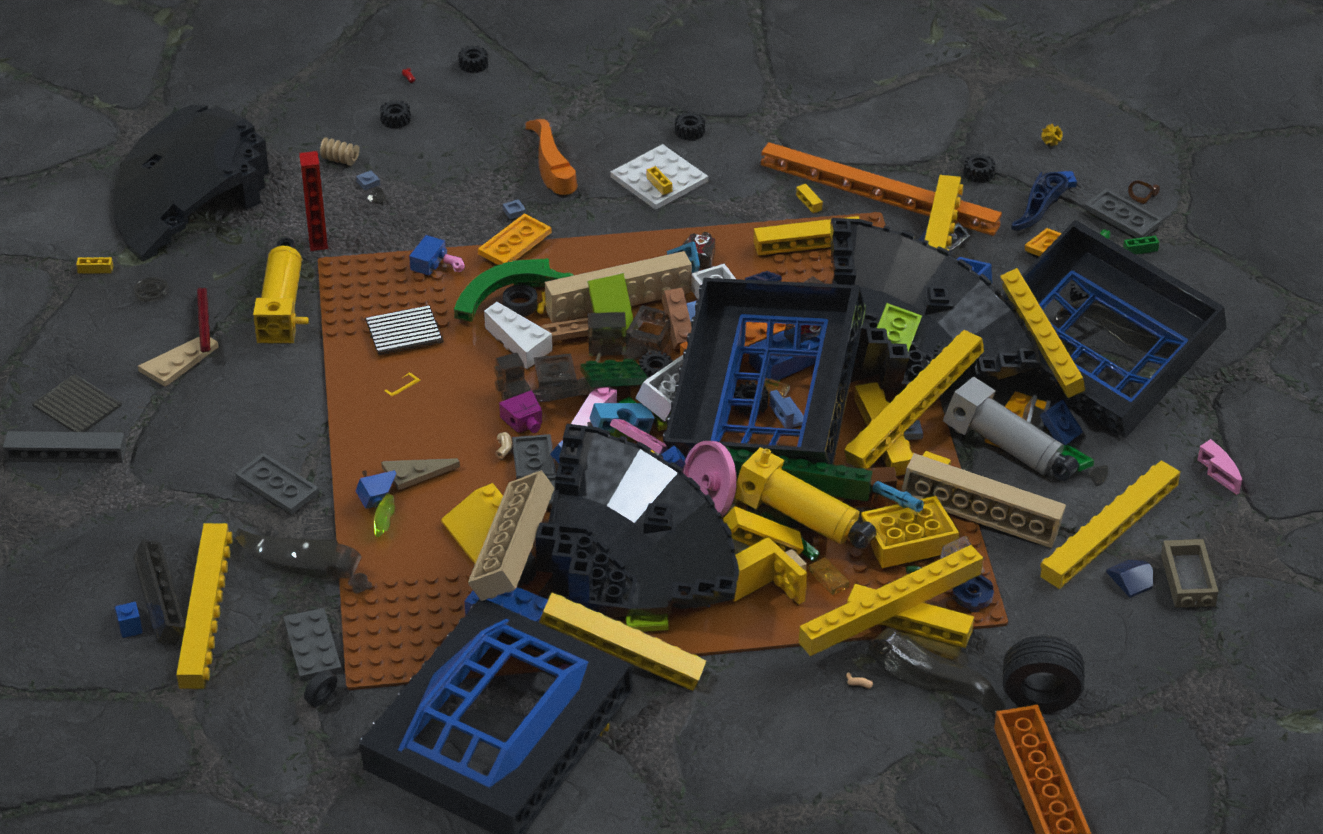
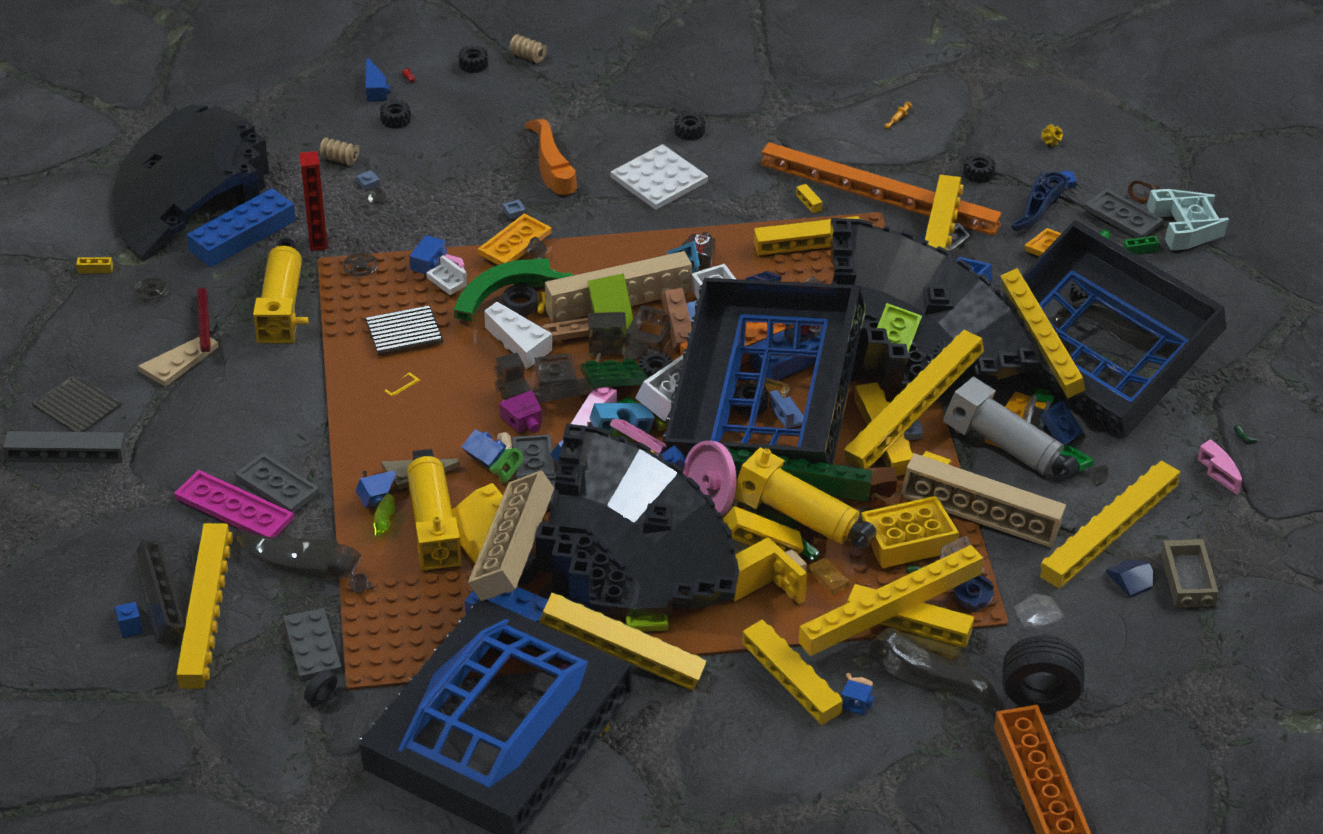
yellow piece [646,166,673,195] -> none
dark azure pin [873,481,924,512] -> none
none -> dark pink plate [174,470,294,543]
none -> blue brick [187,188,296,267]
none -> clear smoke wheel [343,251,377,277]
none -> blue slope [366,58,390,102]
none -> yellow piece [407,448,462,571]
none -> white bracket [426,255,467,295]
none -> brick [461,429,507,469]
none -> bright green plate [489,448,523,483]
none -> tan piece [510,34,547,63]
none -> clear smoke plate [526,236,547,259]
none -> yellow brick [742,619,843,726]
none -> blue brick [841,679,875,716]
none -> light orange piece [884,102,912,129]
none -> clear slope [1014,593,1064,629]
none -> green tile [1032,387,1054,403]
none -> light aqua wedge [1147,189,1229,250]
none -> dark green piece [1234,425,1257,443]

